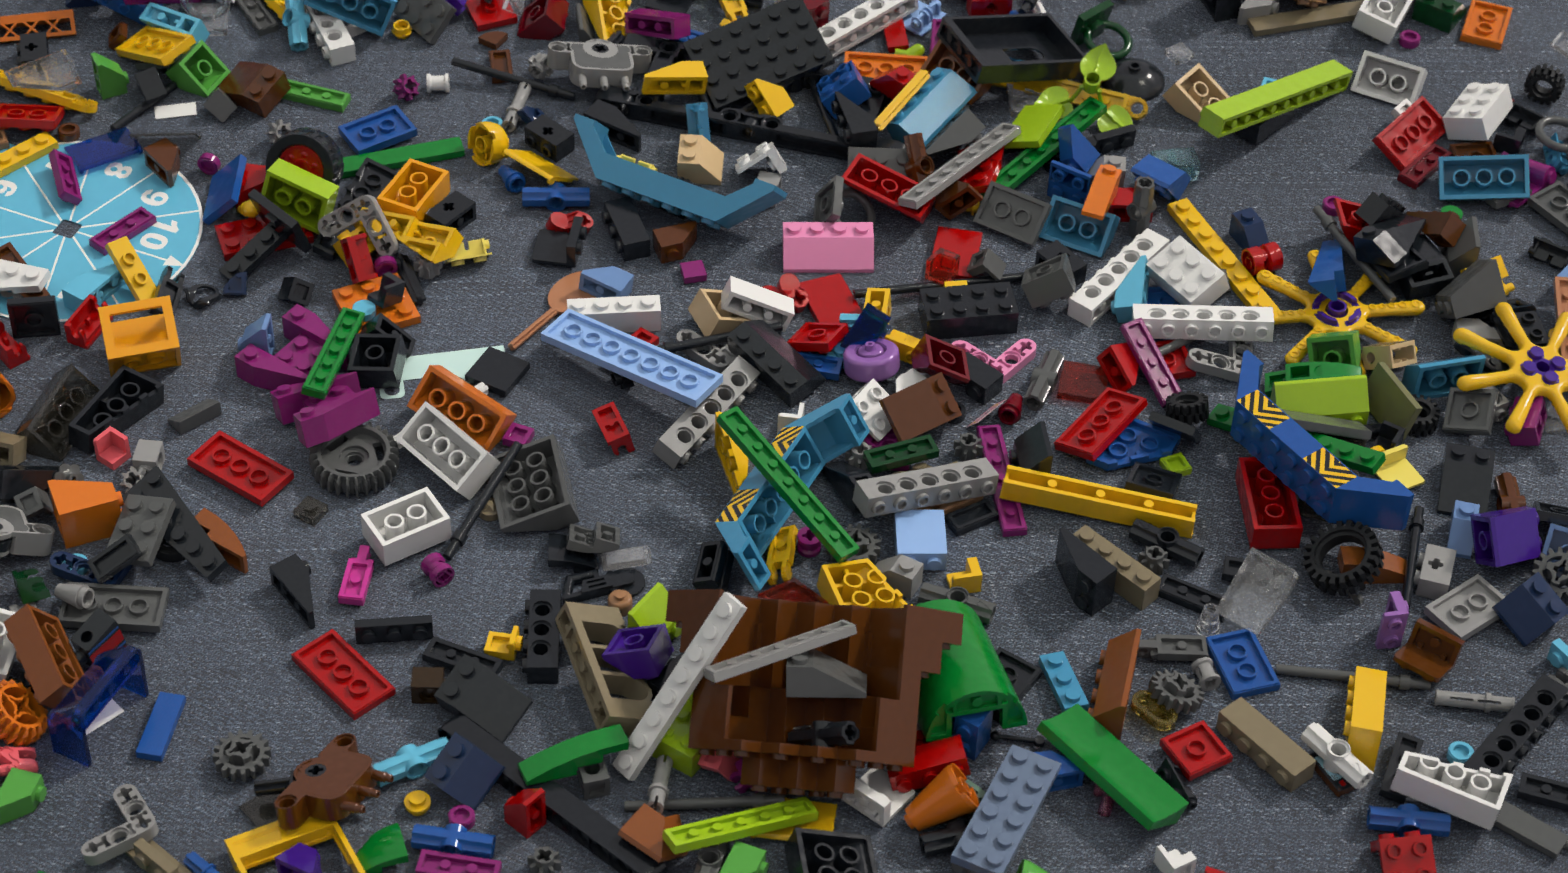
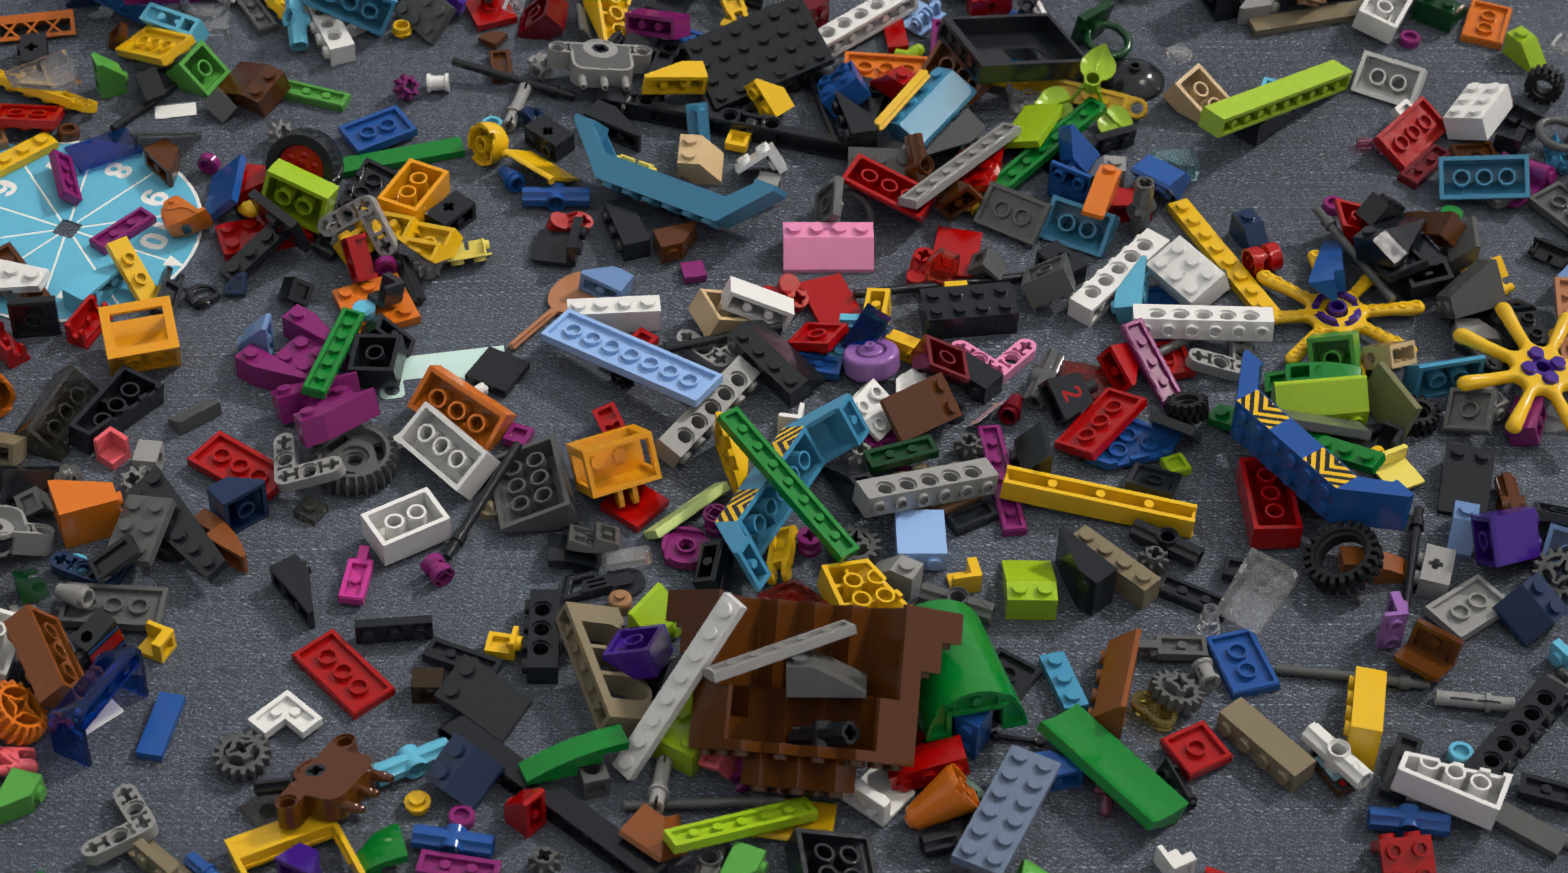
none -> yellow panel [137,620,177,664]
none -> orange helmet [161,195,213,237]
none -> dark blue slope [207,476,270,534]
none -> white plate [248,690,323,739]
none -> light grey beam [273,433,346,493]
none -> light orange piece [566,424,662,508]
none -> red tile [600,484,669,533]
none -> yellowish green tile [643,481,730,540]
none -> magenta plate [661,526,710,571]
none -> magenta wheel [703,503,725,538]
none -> yellow plate [724,129,751,153]
none -> red piece [906,247,934,284]
none -> lime slope [1001,560,1058,620]
none -> black torso [1037,373,1098,426]
none -> clear pink arm [1356,137,1383,155]
none -> lime slope [1502,25,1547,73]

